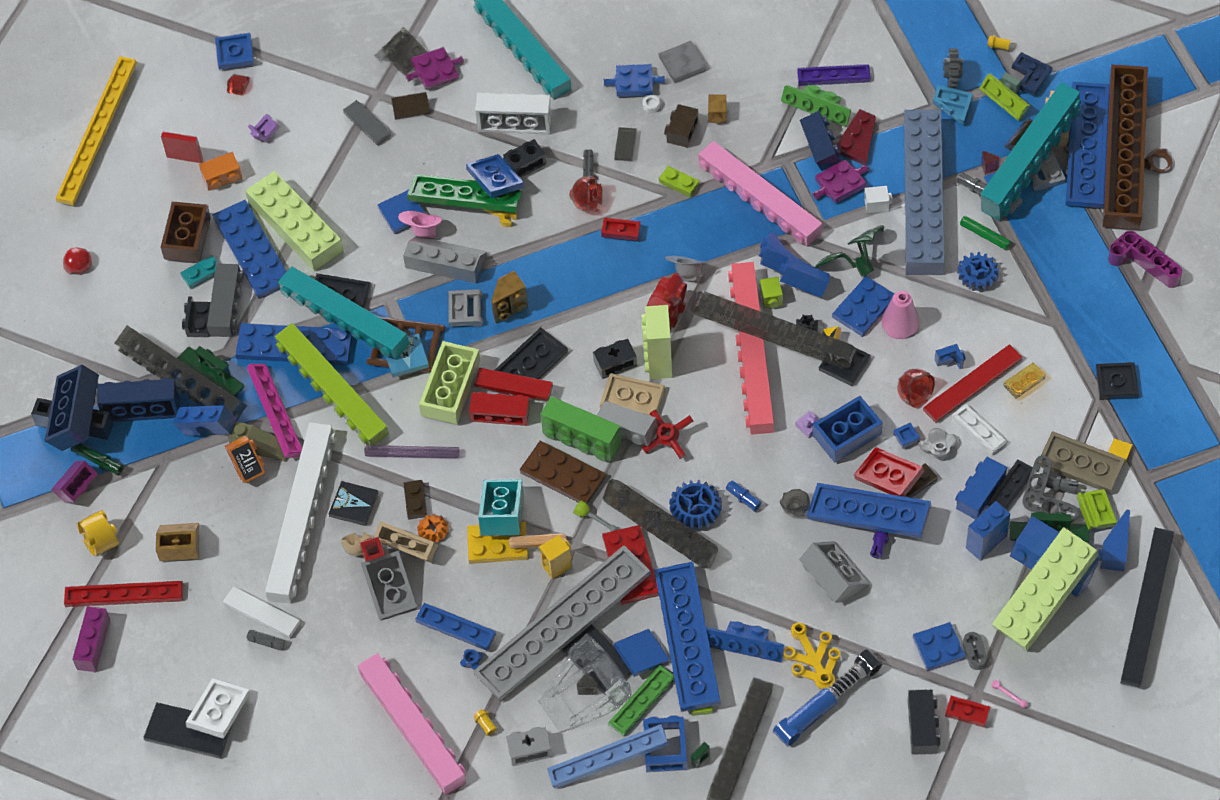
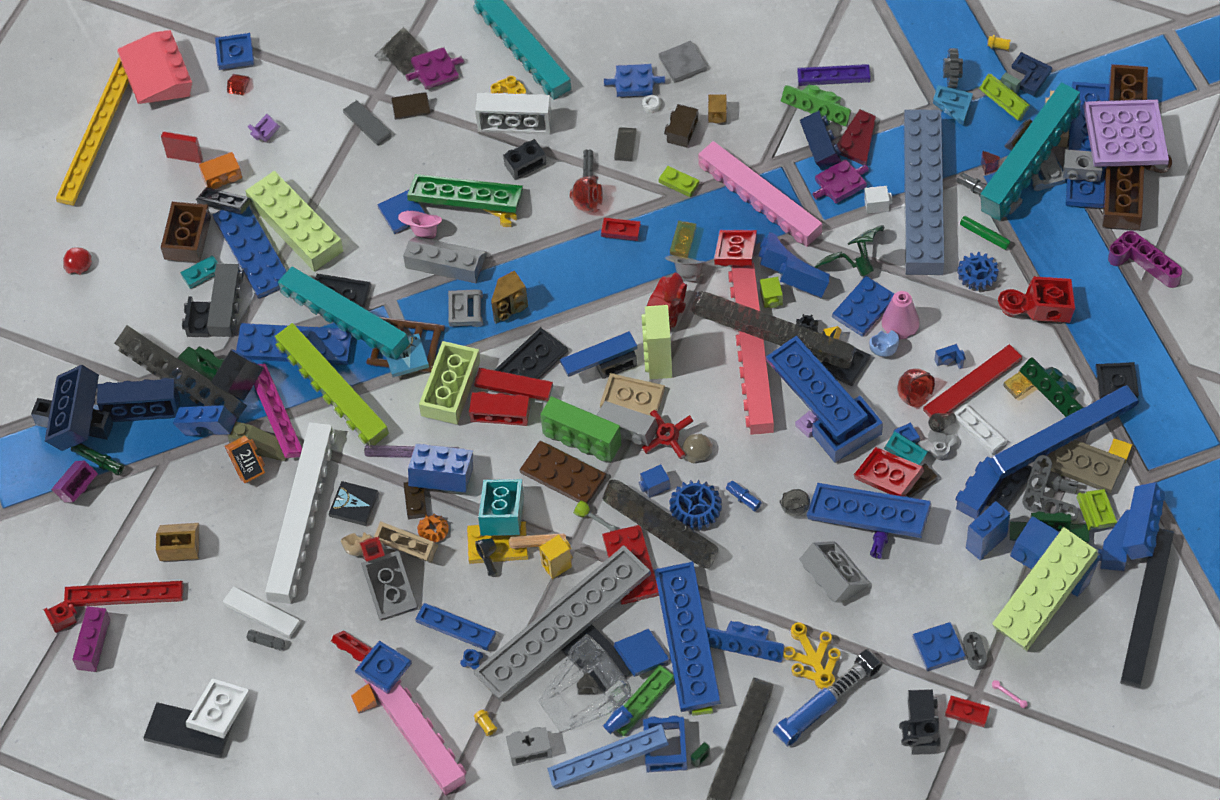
yellow brick [77,510,119,557] -> none
blue plate [466,154,524,198] -> none
none -> red brick [43,600,77,633]
none -> coral slope [117,30,192,104]
none -> black tile [196,187,251,214]
none -> black slope [211,348,264,400]
none -> red plate [331,631,372,661]
none -> orange slope [351,684,377,713]
none -> blue tile [355,640,412,694]
none -> blue brick [408,444,473,493]
none -> black bar [475,539,497,576]
none -> yellow dish [491,76,526,94]
none -> blue tile [560,331,638,377]
none -> blue cone [602,705,633,735]
none -> blue brick [639,464,670,498]
none -> clear yellow plate [670,221,697,258]
none -> dark tan hair [682,434,713,463]
none -> red plate [714,230,757,267]
none -> blue plate [766,336,868,440]
none -> light blue hair [869,330,899,357]
none -> teal plate [884,431,928,465]
none -> black piece [899,719,939,747]
none -> clear smoke cone [928,412,956,432]
none -> blue beam [988,386,1139,479]
none -> red brick [998,276,1075,323]
none -> dark green bracket [1019,357,1084,417]
none -> light grey brick [1063,150,1102,182]
none -> lavender plate [1084,100,1169,167]
none -> blue brick [1122,482,1165,560]

